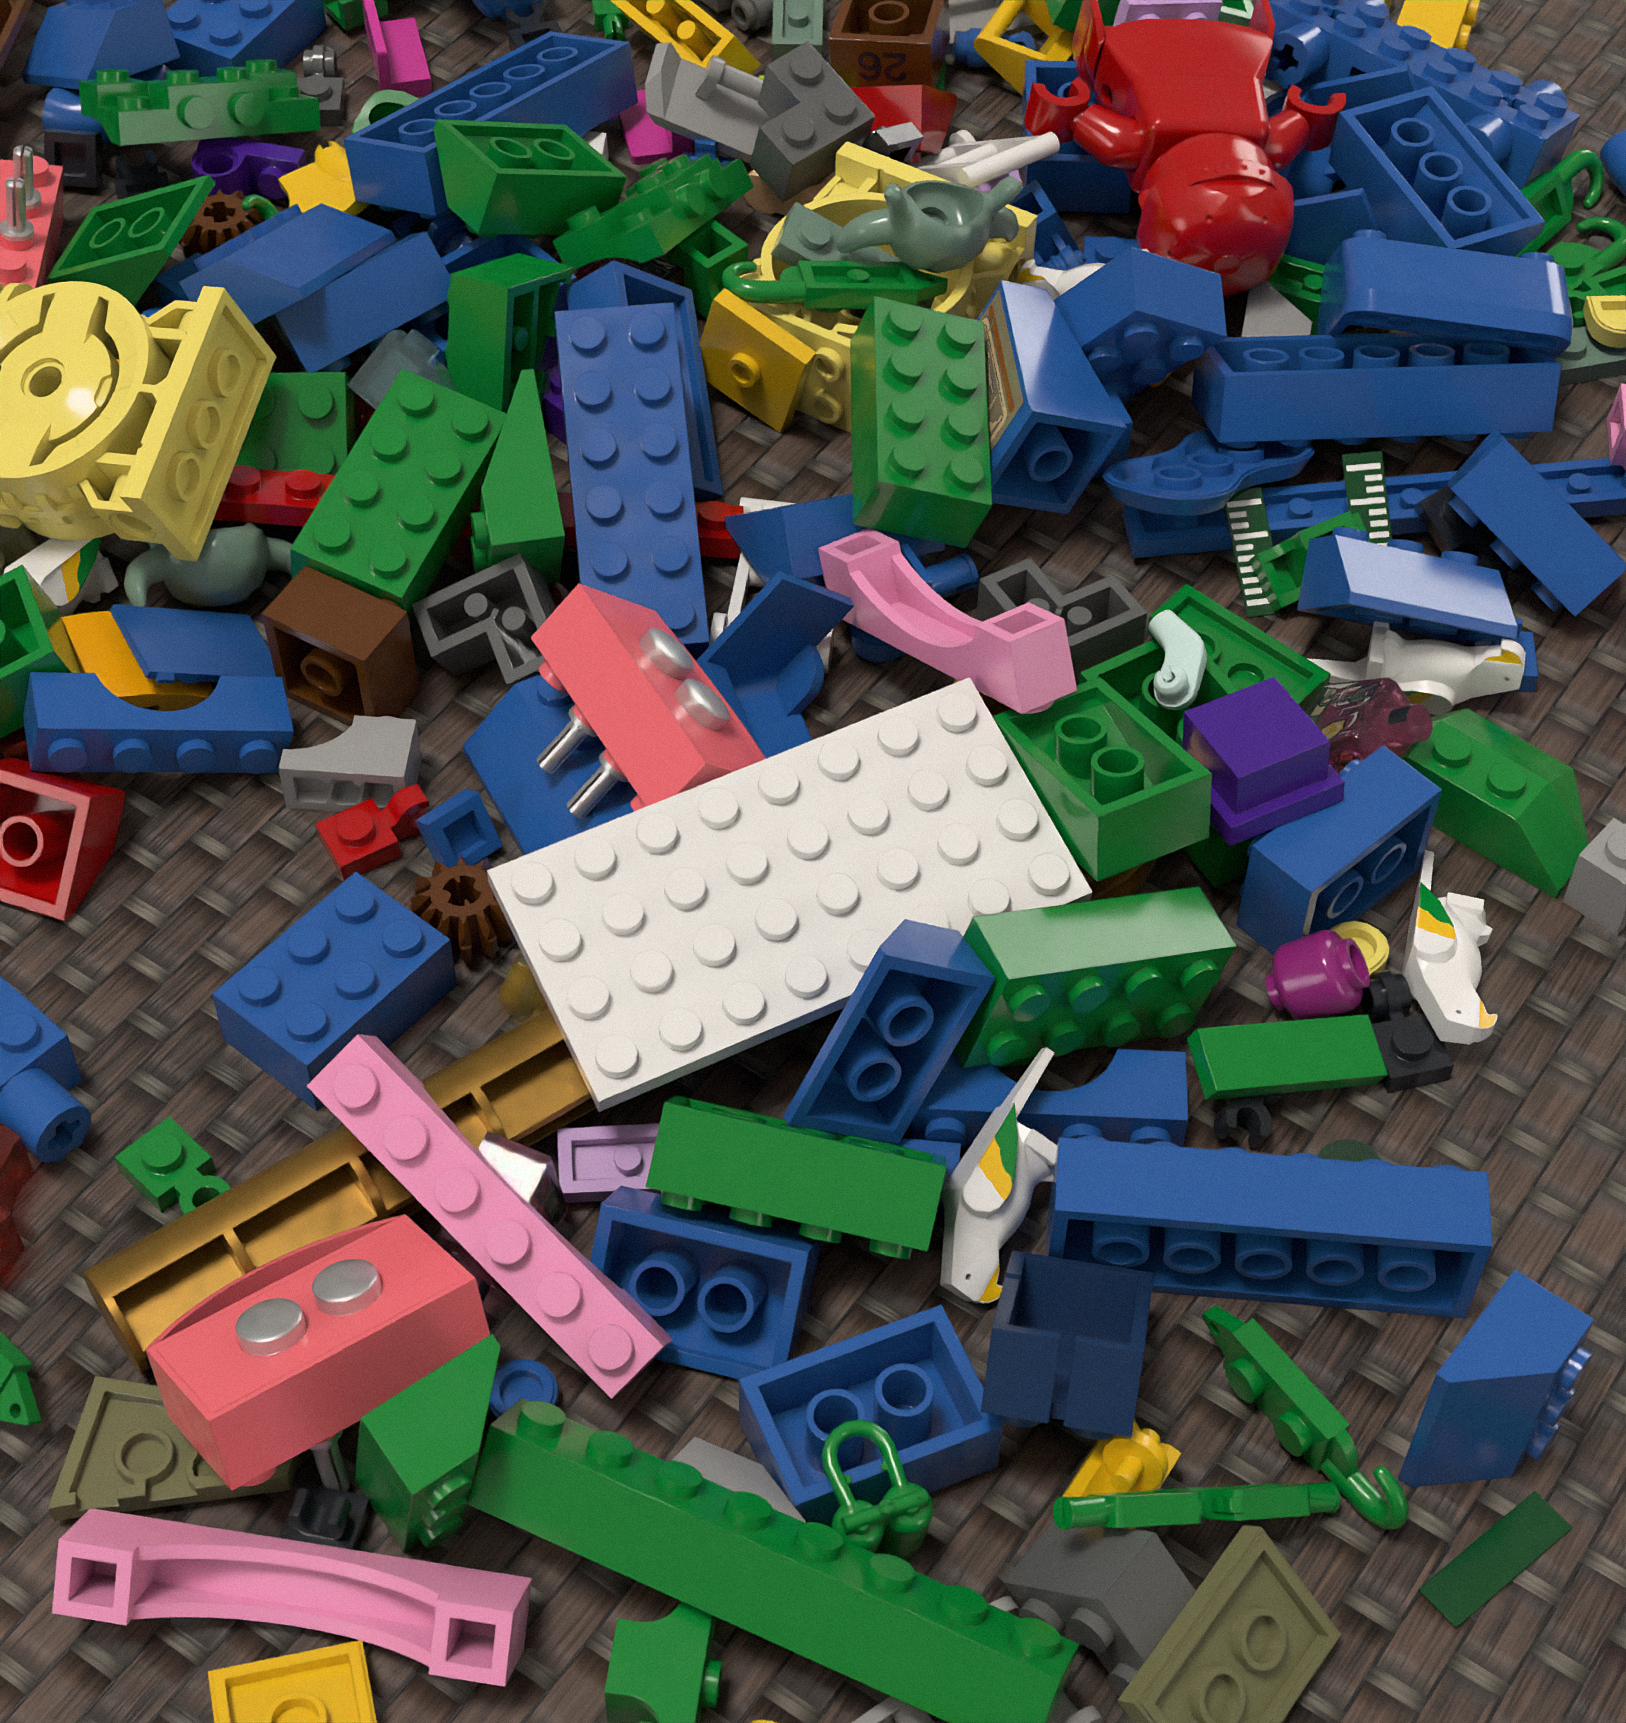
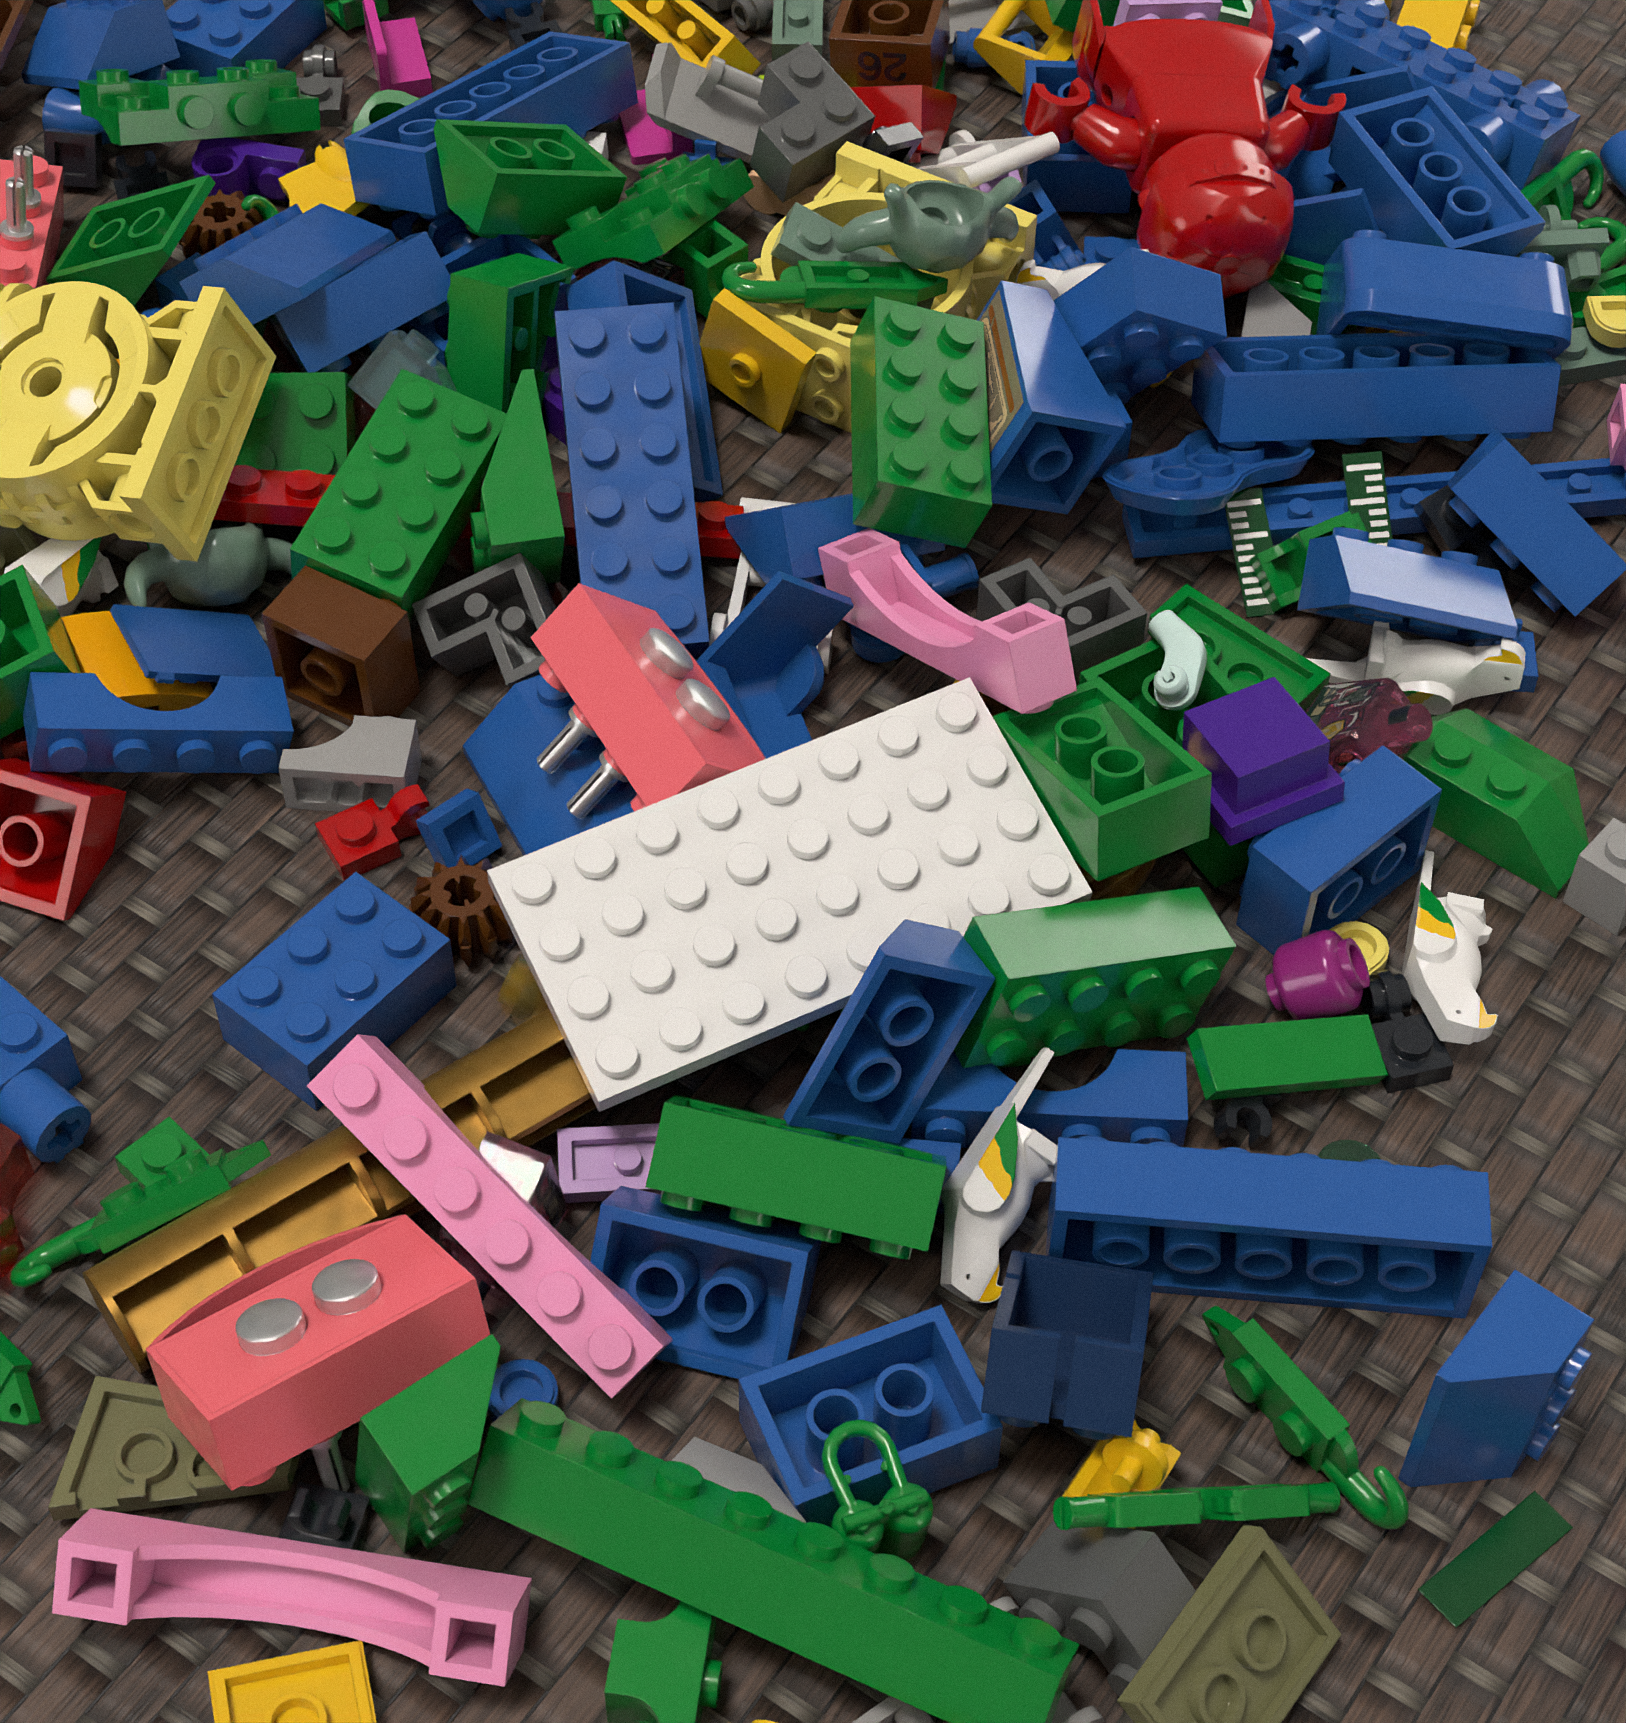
none -> green plate [10,1140,271,1289]
none -> sand green hips [1515,205,1610,292]

